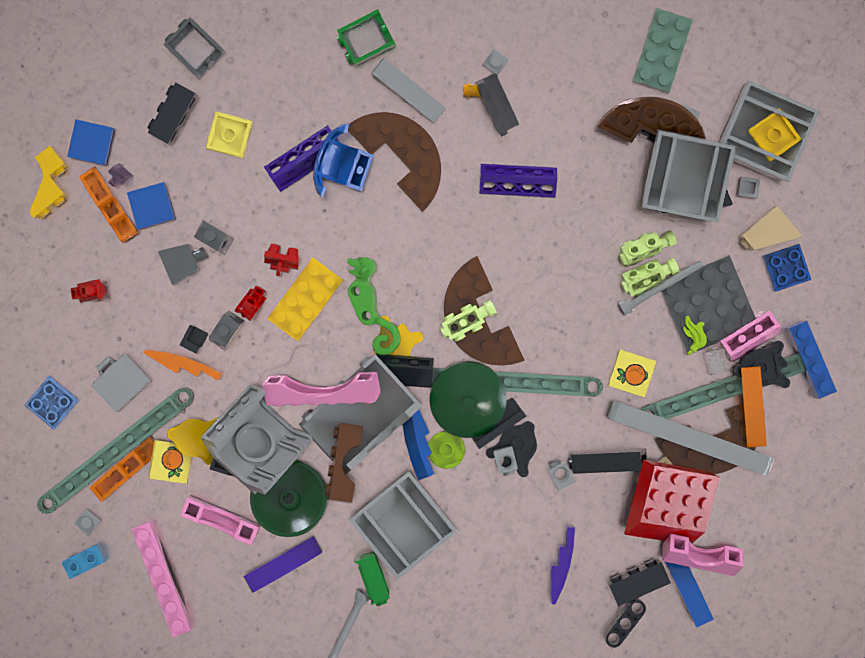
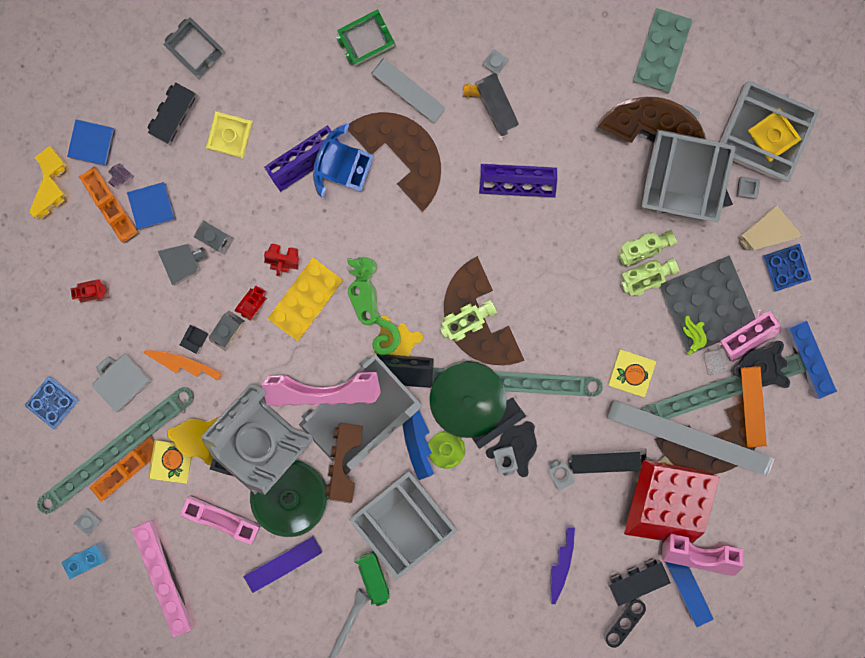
light grey piece [619,261,703,316] -> none

